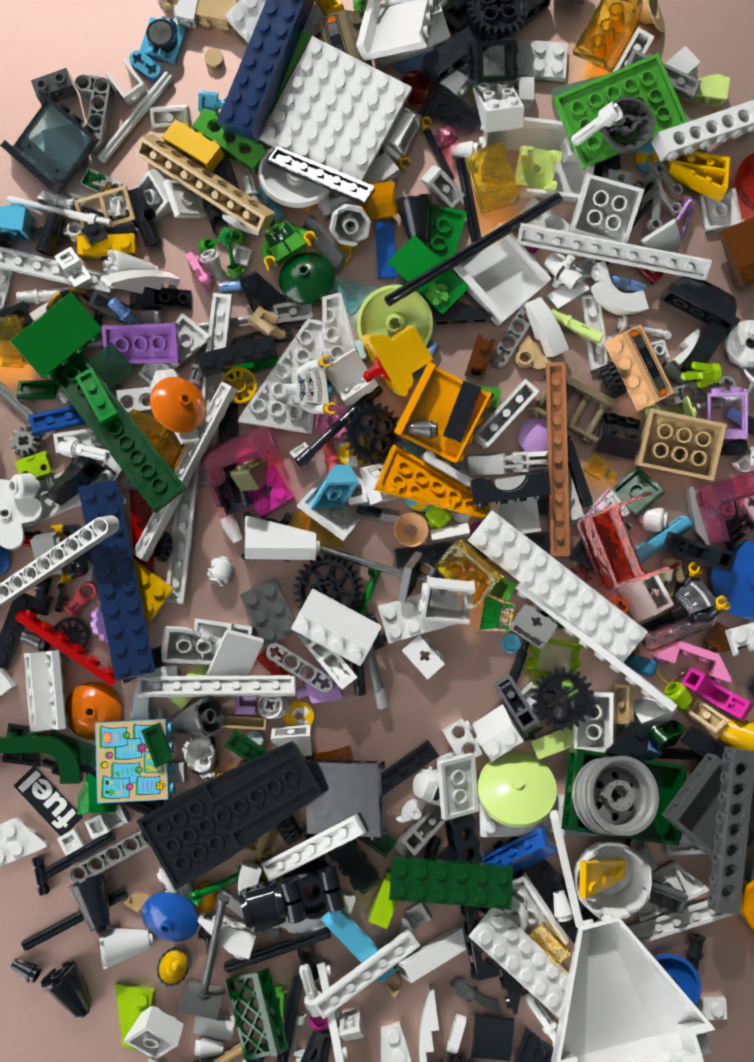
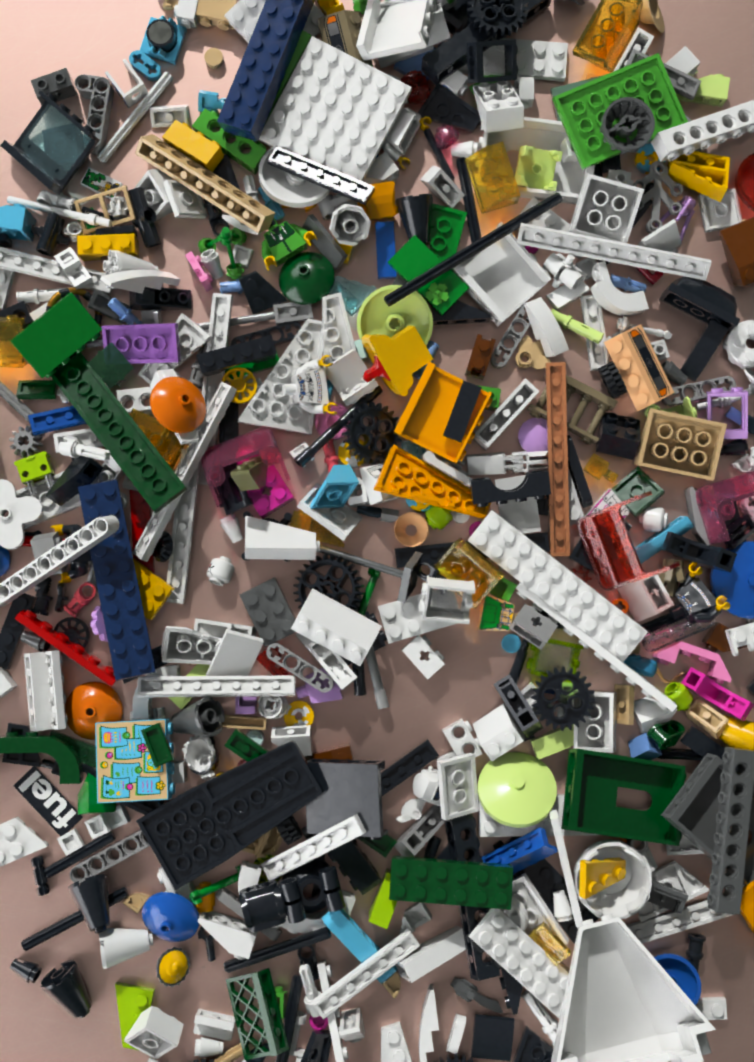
white head [8,473,40,499] -> none
green plate [75,367,119,425] -> none
black plate [80,222,108,245] -> none
dark grey tile [178,894,230,1020] -> none
tan rock [247,306,286,340] -> none
dark grey cone [409,420,438,439] -> none
white slope [430,523,470,545] -> none
white piece [571,101,623,146] -> none
light grey wheel [572,756,659,836] -> none
black wing [605,721,649,763] -> none
white slope [672,329,700,366] -> none
lime rock [681,361,722,389] -> none

